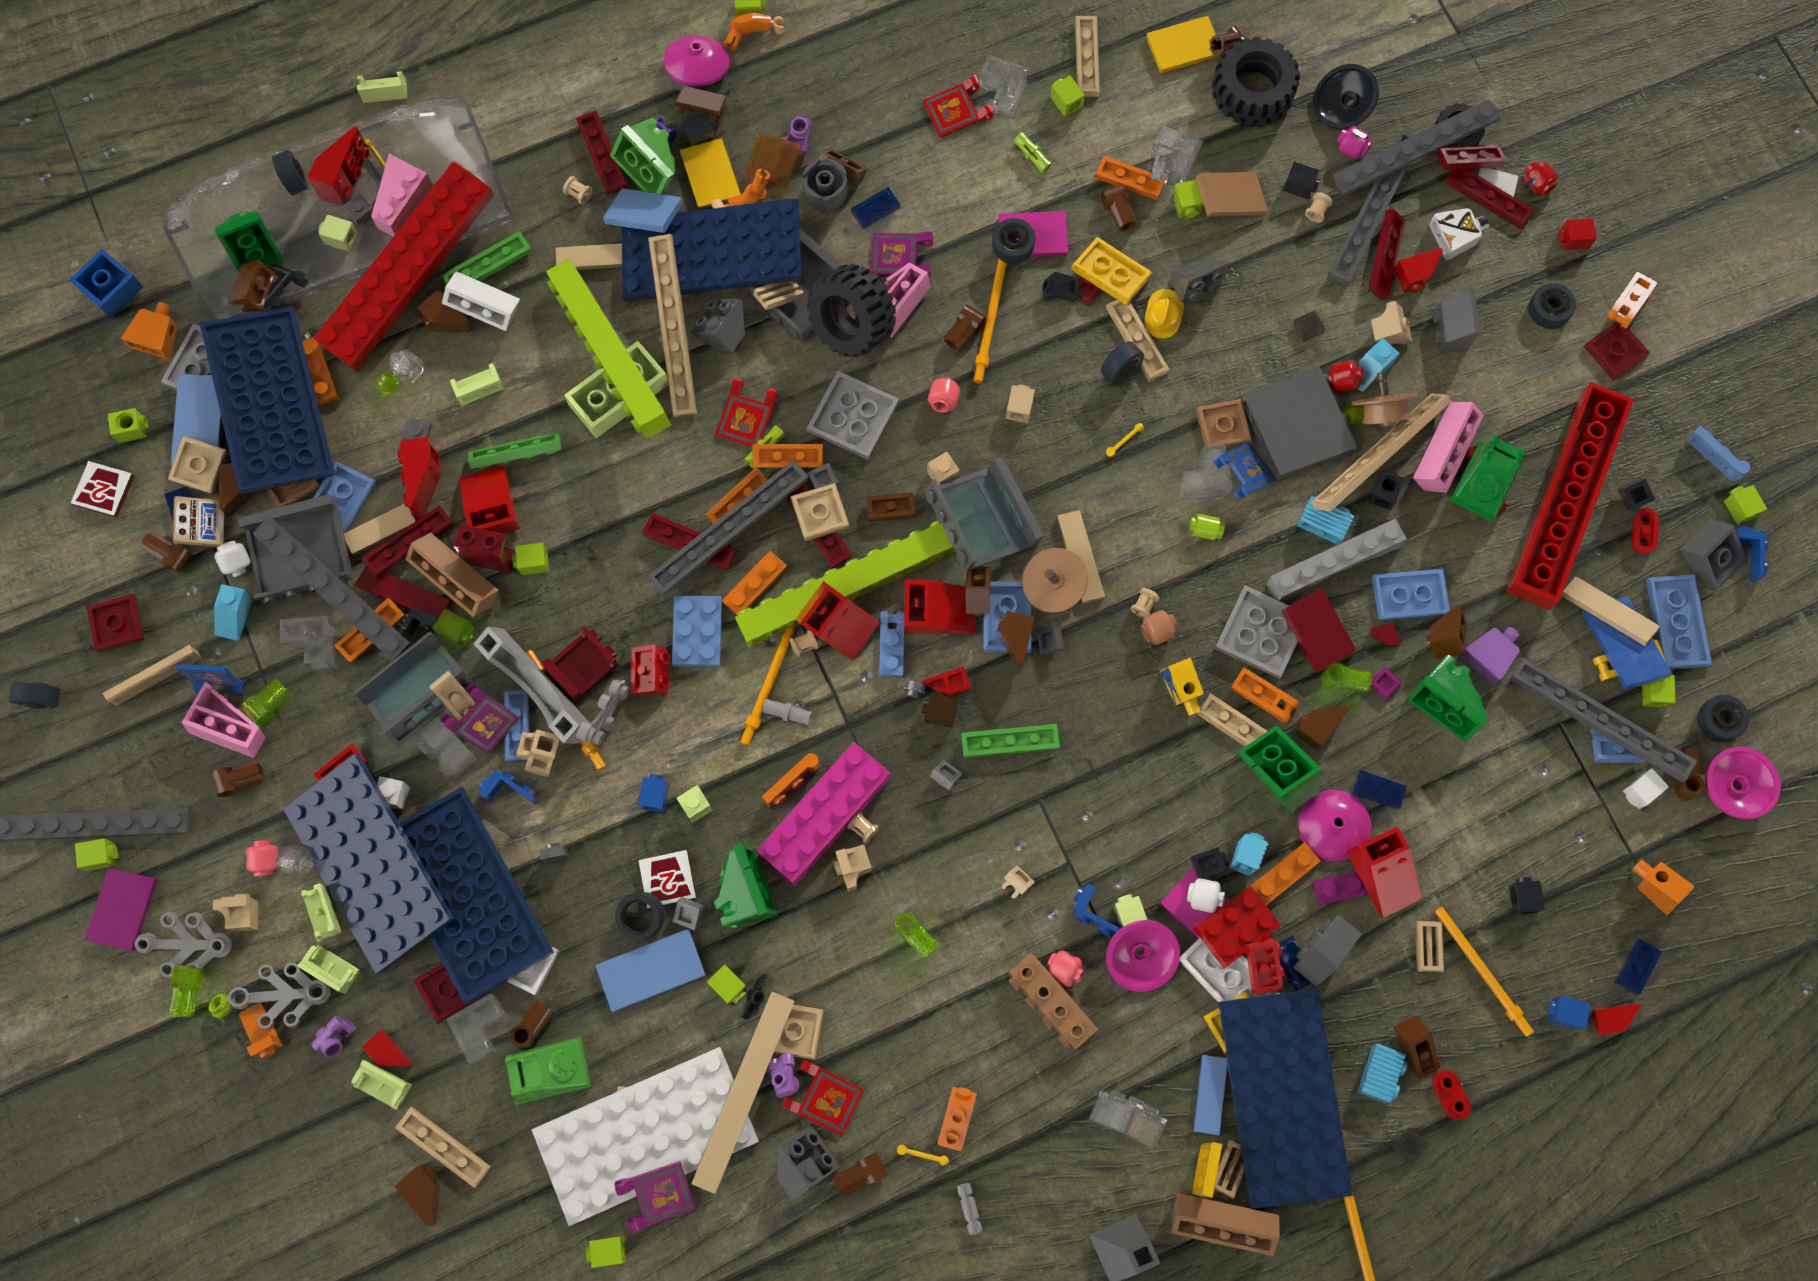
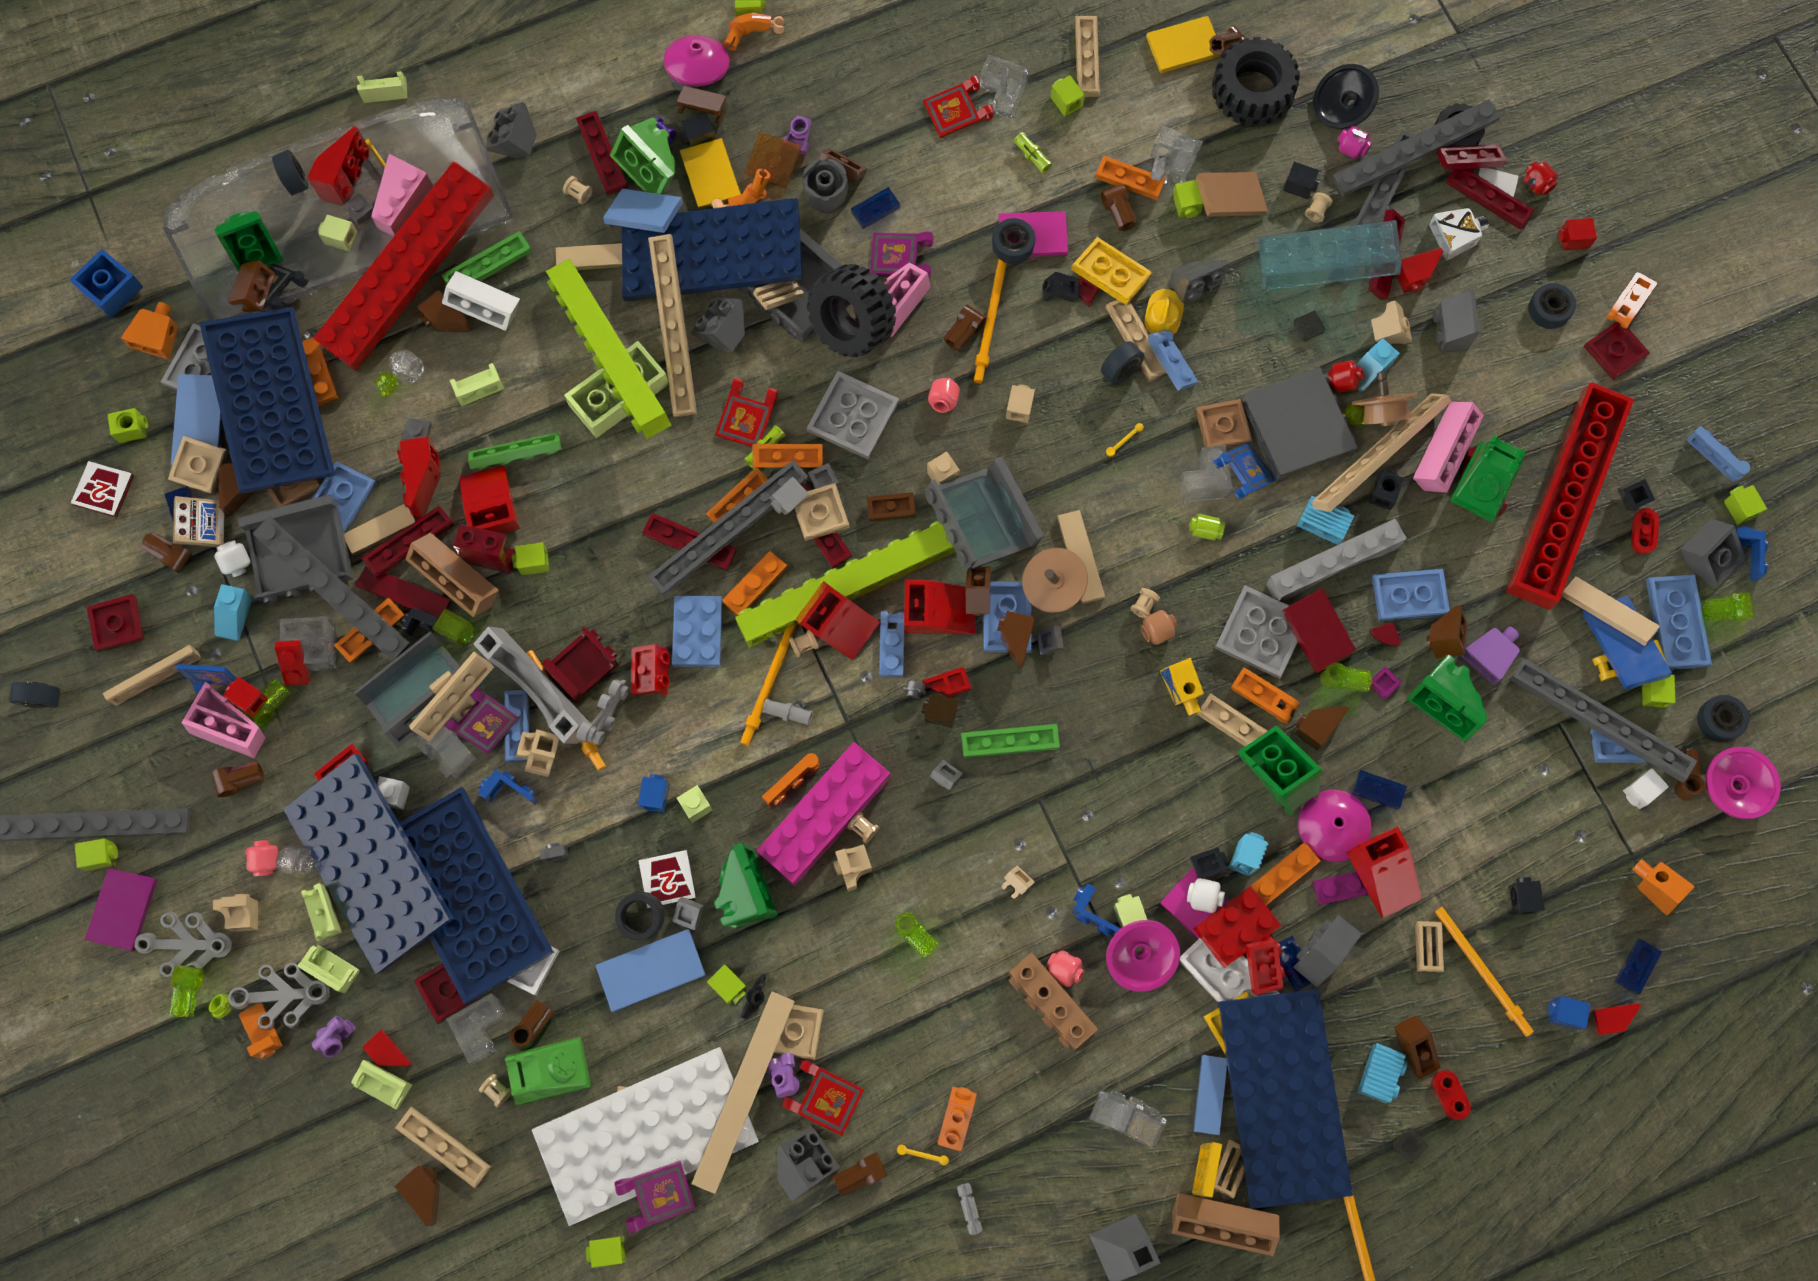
none -> red brick [223,677,268,718]
none -> red plate [274,640,310,686]
none -> tan tile [409,652,494,742]
none -> tan bush [479,1074,511,1108]
none -> dark grey slope [485,102,537,158]
none -> light grey brick [769,477,809,515]
none -> medium blue plate [1148,330,1198,391]
none -> clear light blue brick [1258,220,1402,290]
none -> clear neon green piece [1702,592,1755,621]

